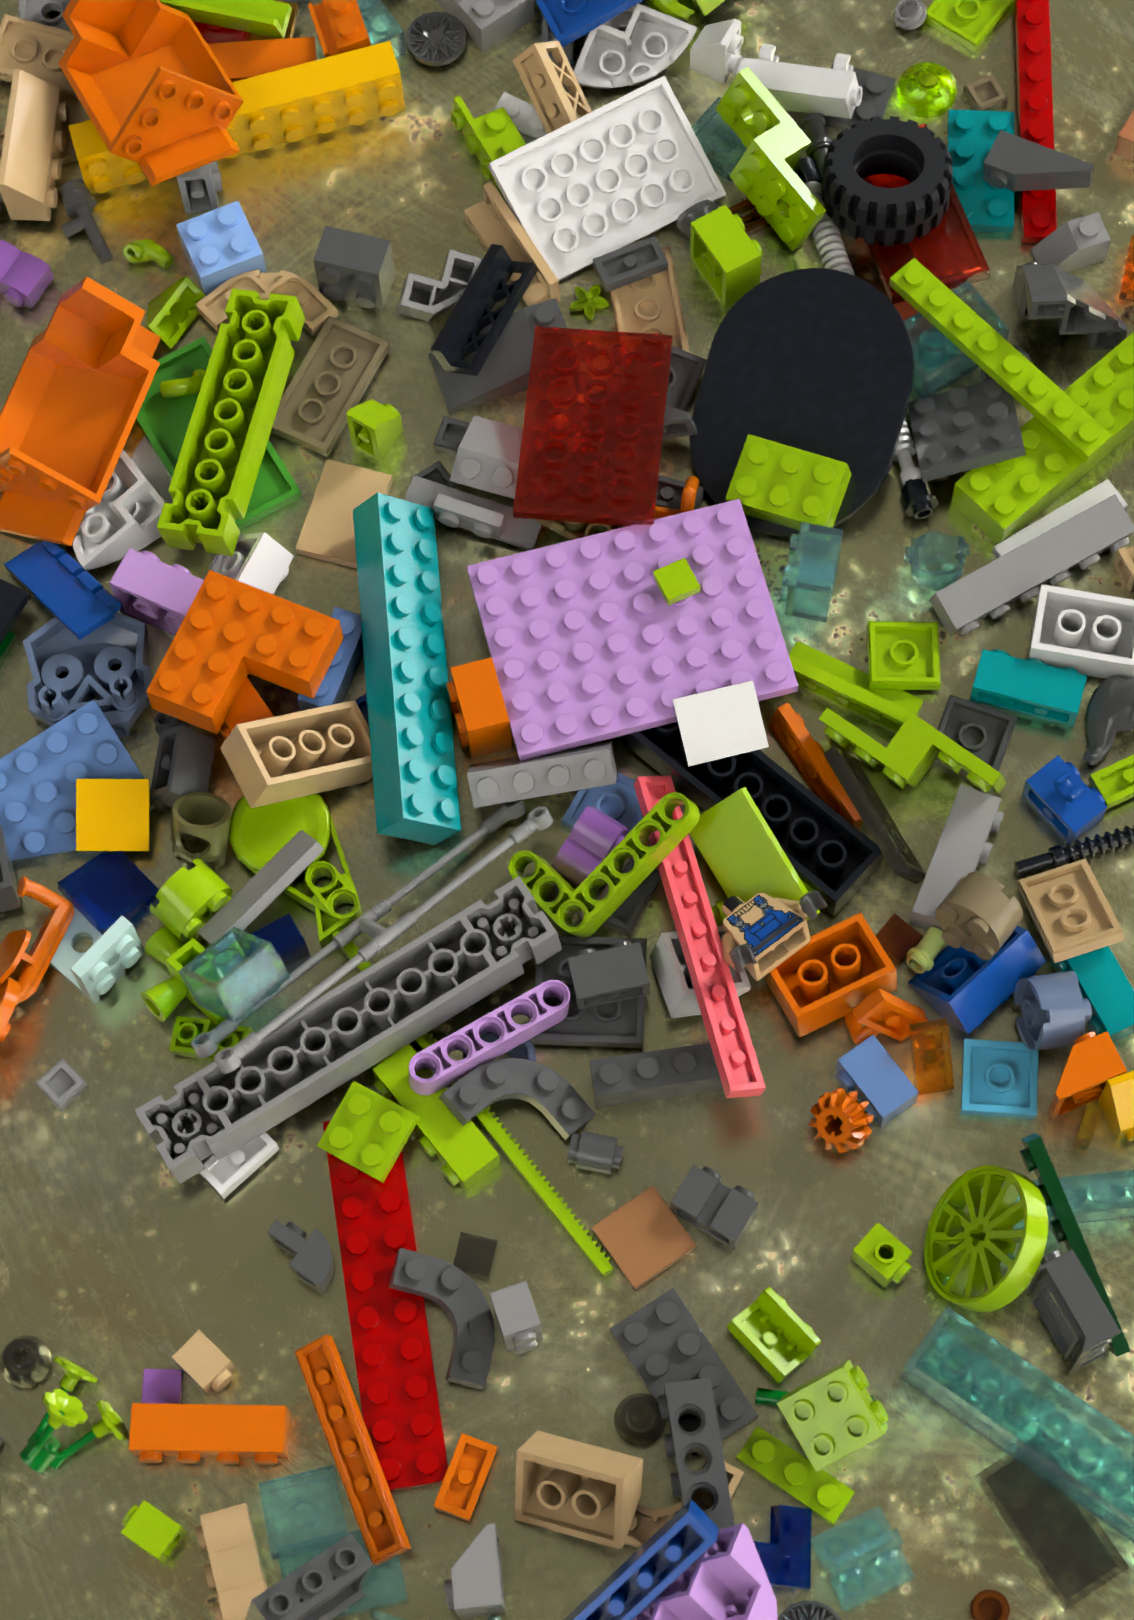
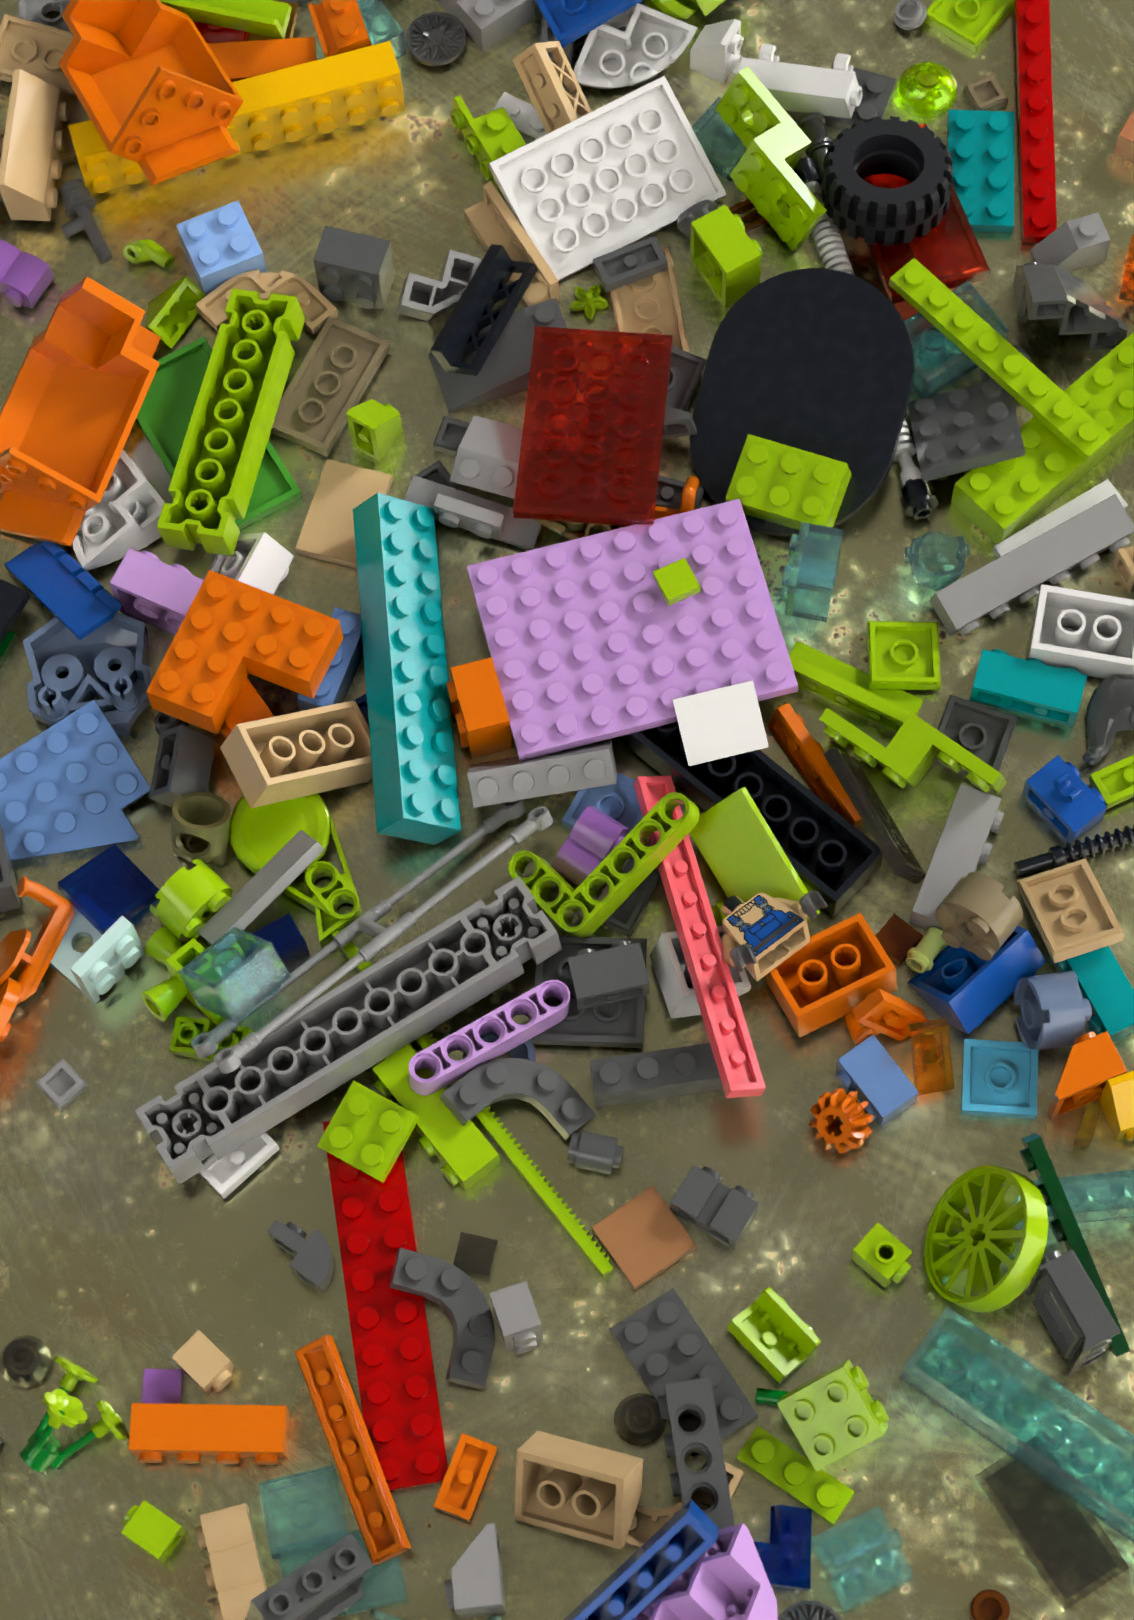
yellow tile [76,778,150,851] -> none
lime arm [160,369,206,398] -> none
light grey brick [177,161,223,214] -> none
dark grey slope [983,130,1094,191] -> none

